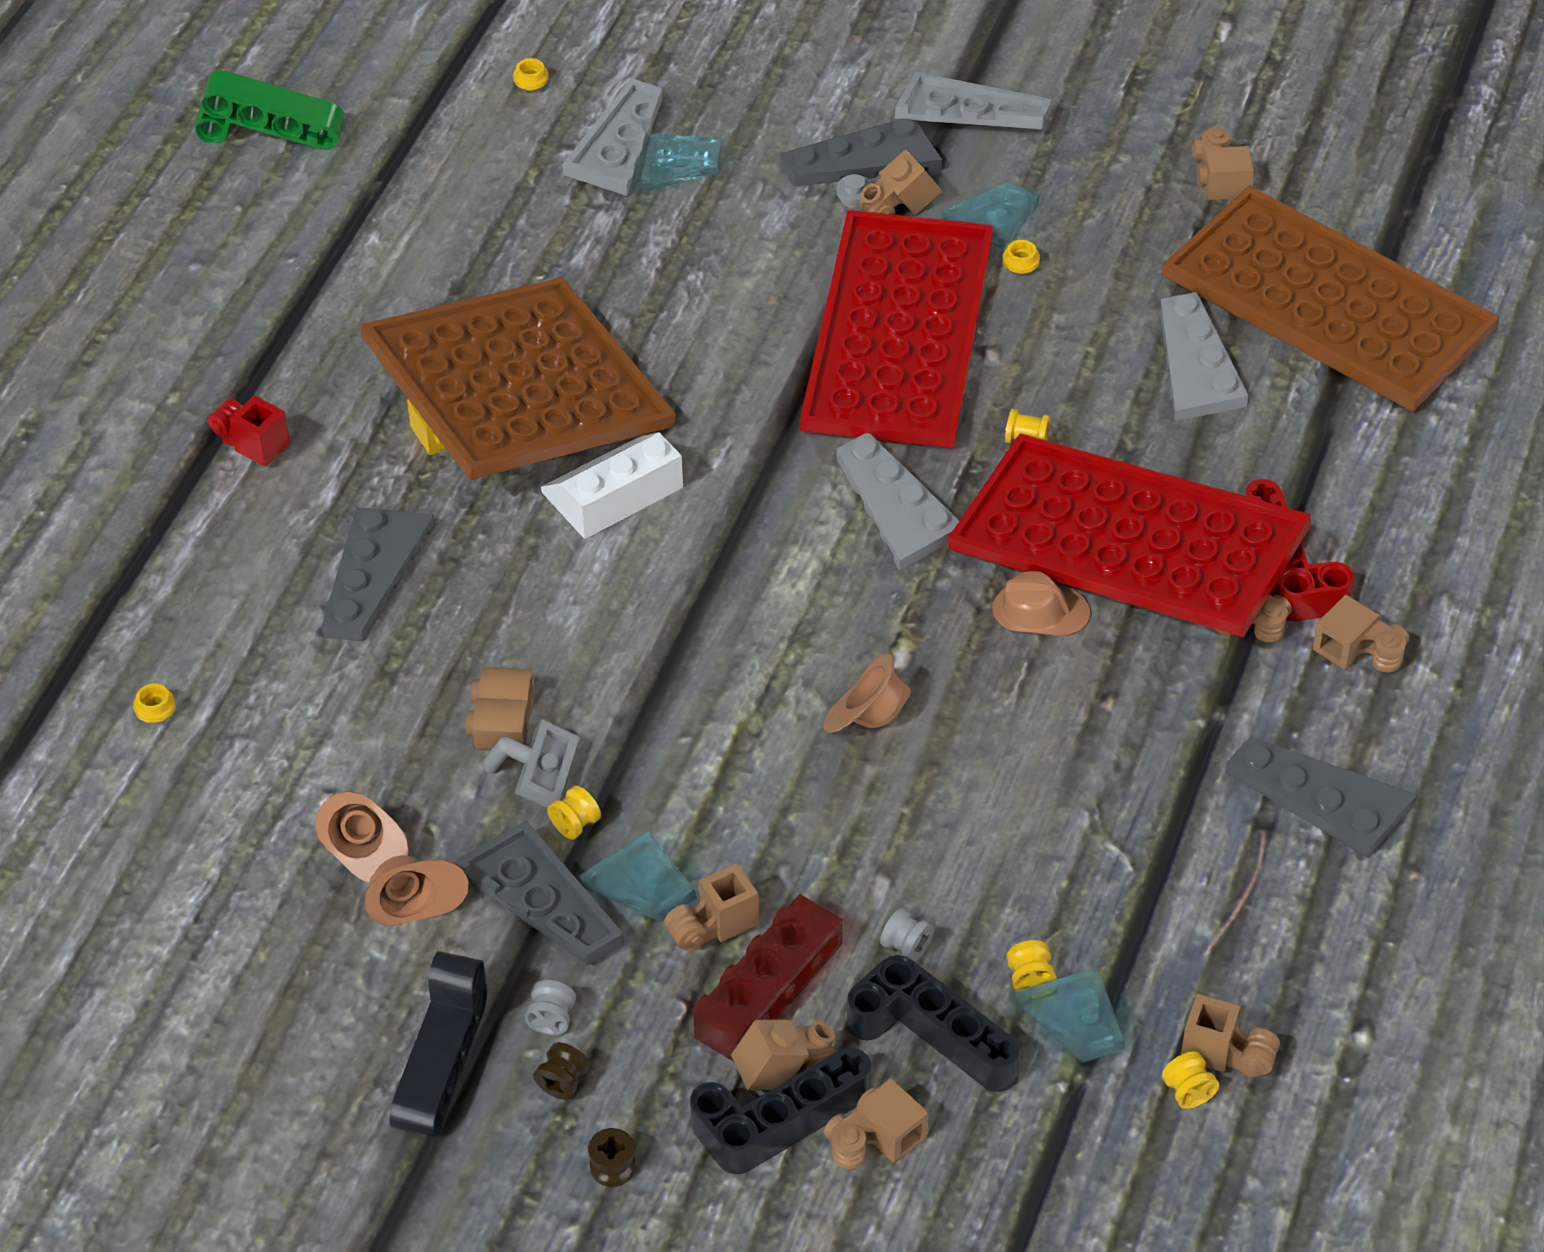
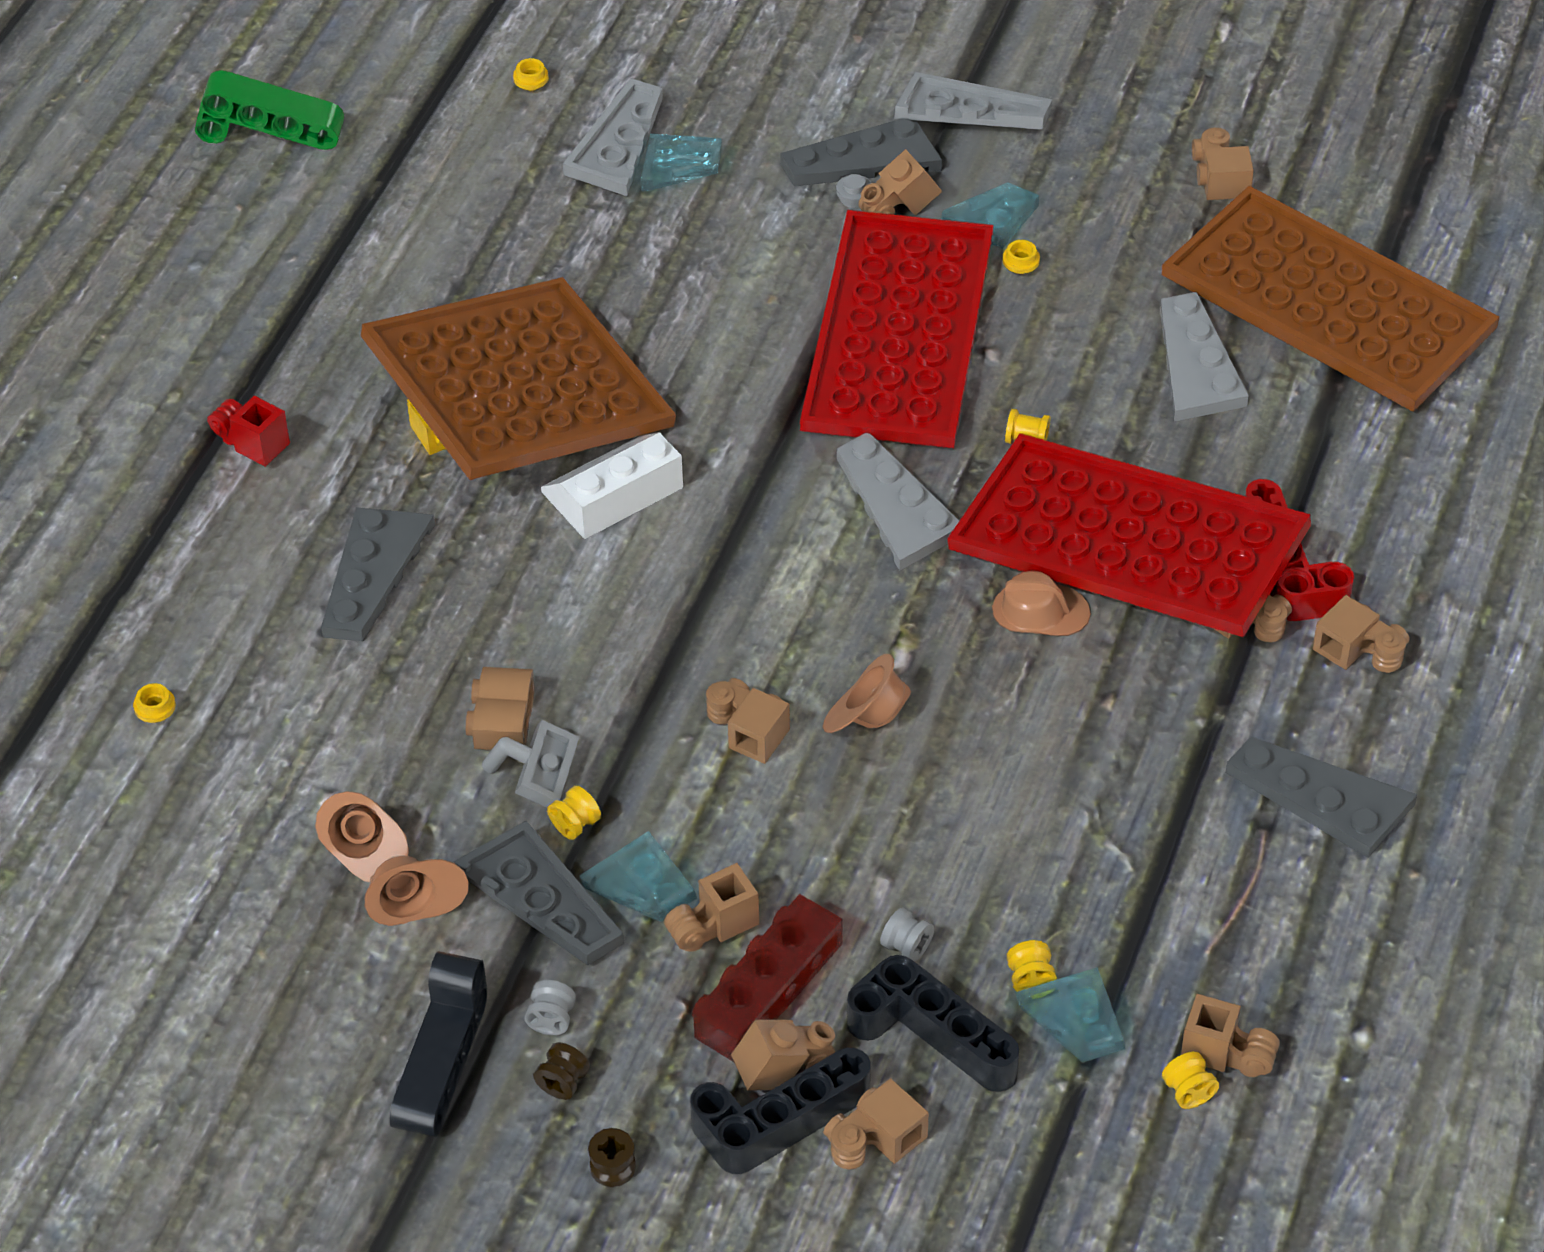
none -> medium nougat brick [706,678,790,764]

